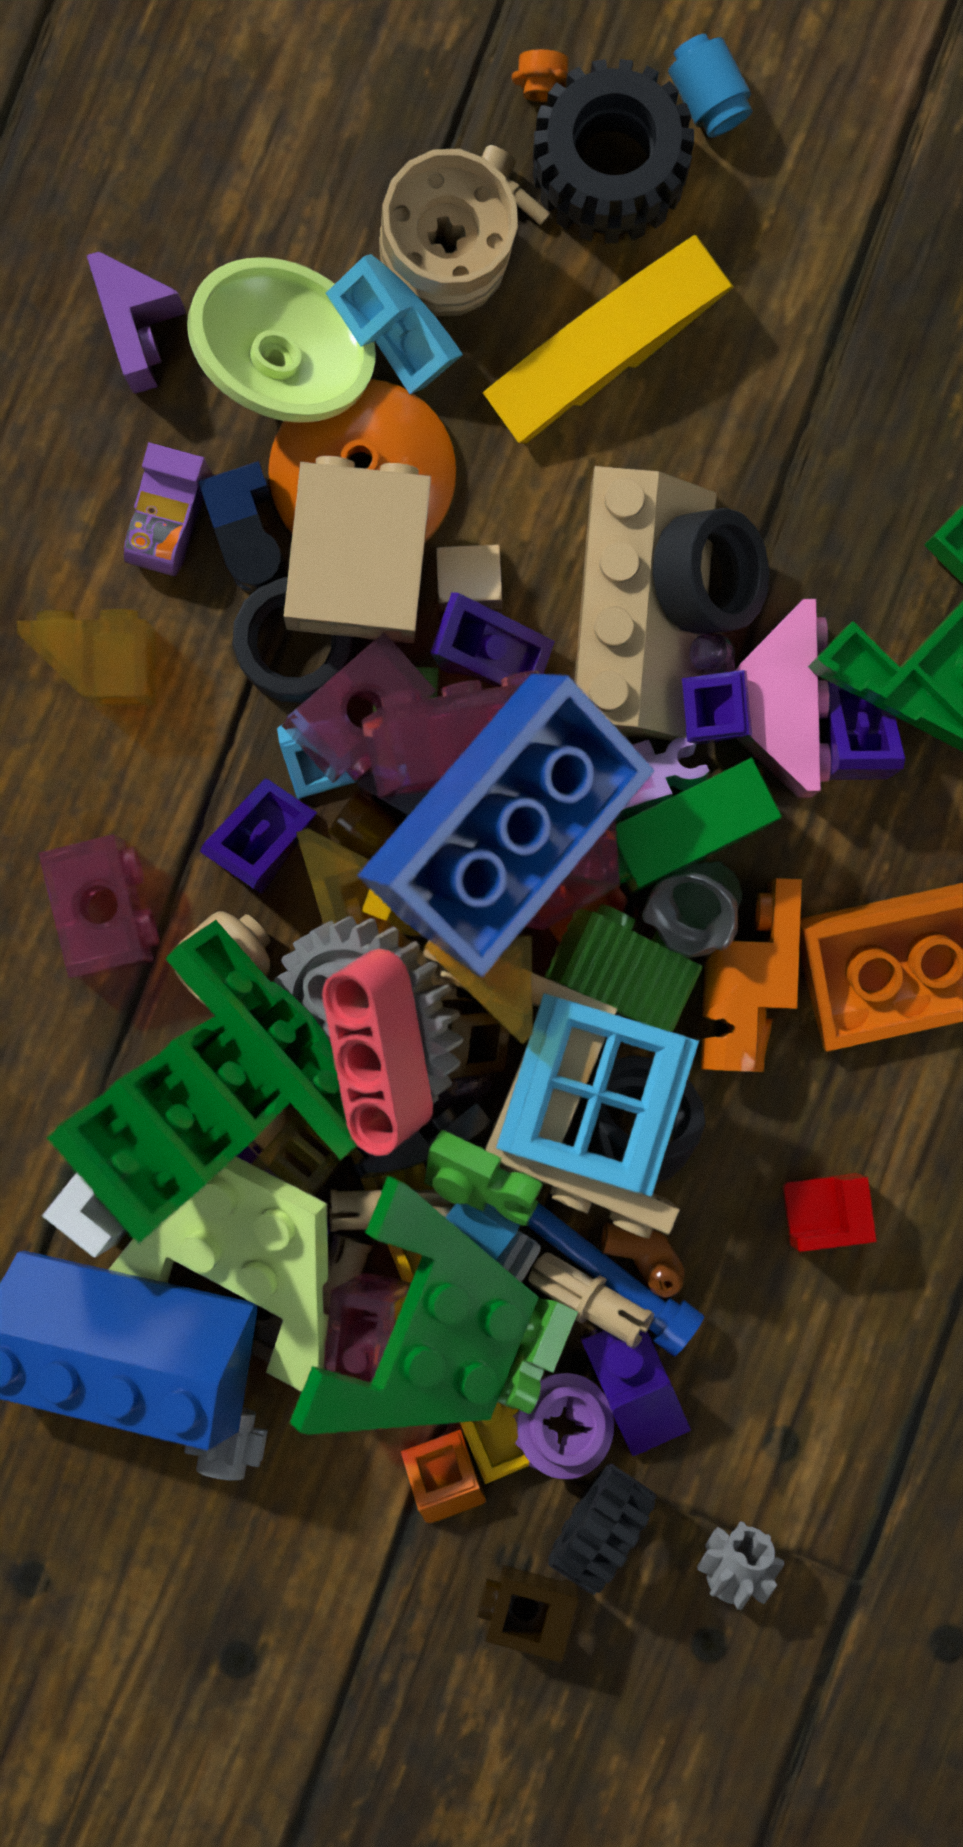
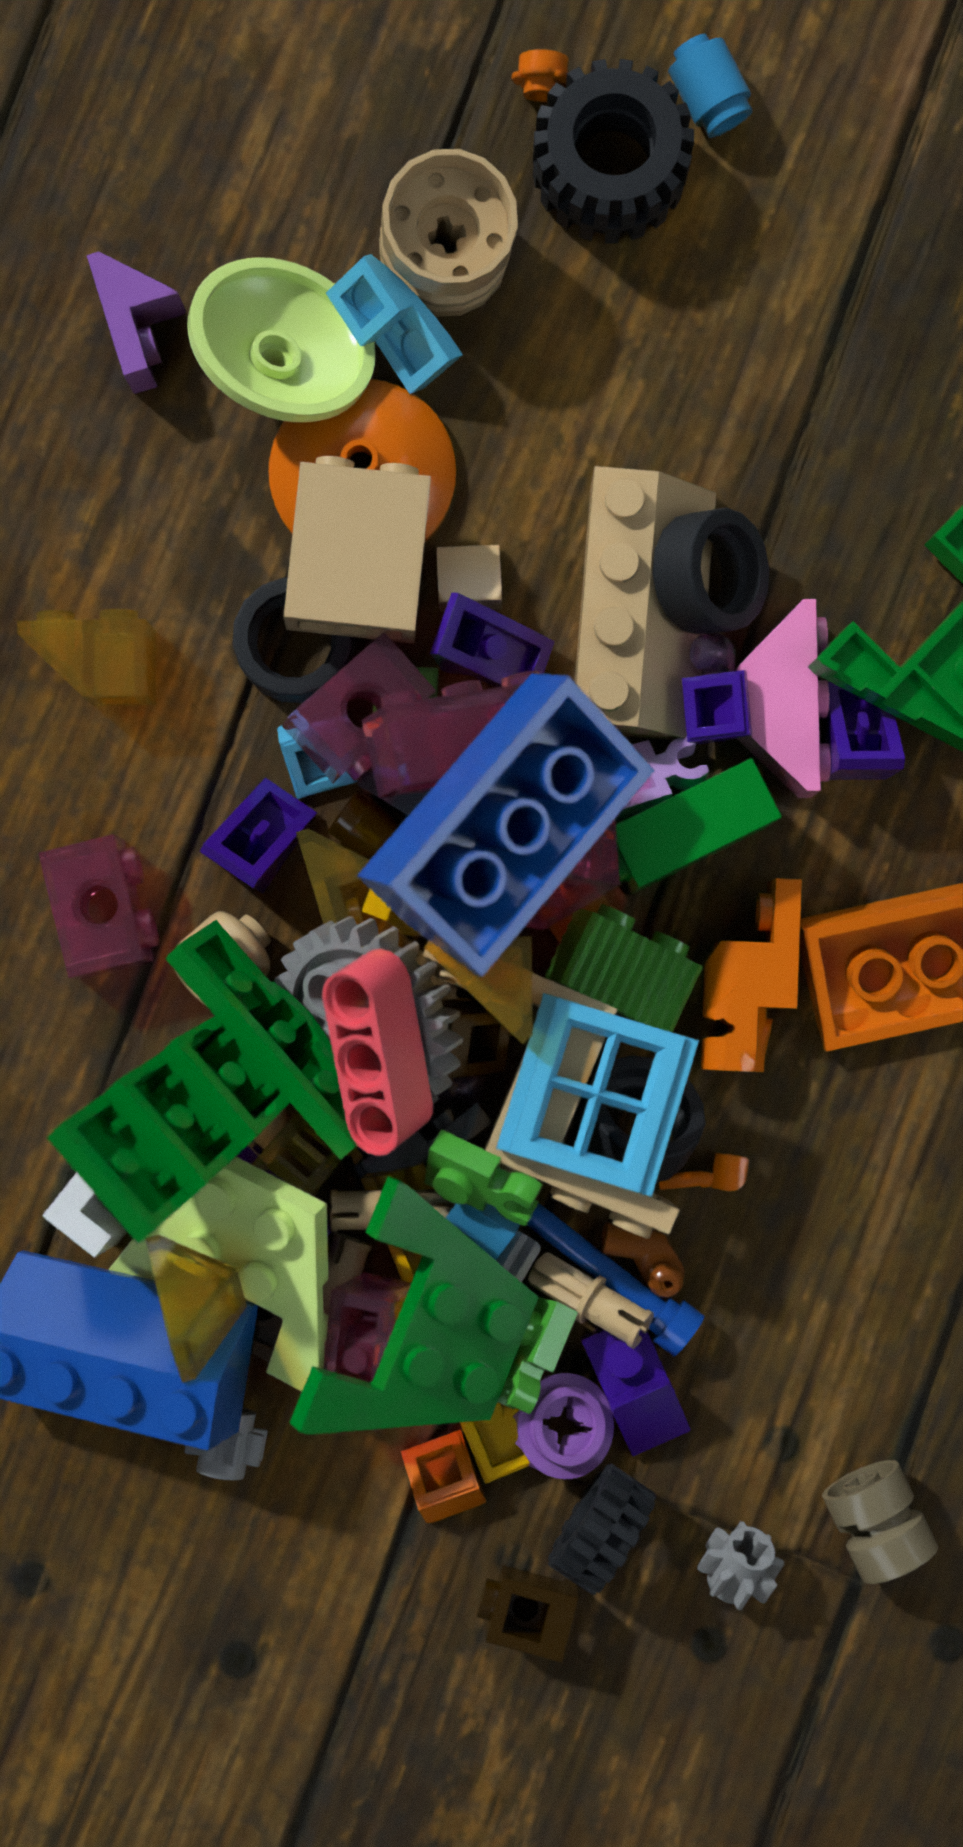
medium lavender leg [124,442,212,576] -> none
leg [198,461,286,594] -> none
tan hand [482,145,550,226] -> none
yellow slope [483,235,734,444] -> none
flat silver piece [642,861,743,958] -> none
red panel [782,1173,877,1252] -> none
none -> clear yellow slope [146,1234,247,1383]
none -> orange hand [659,1152,749,1191]
none -> dark tan wheel [822,1460,939,1584]

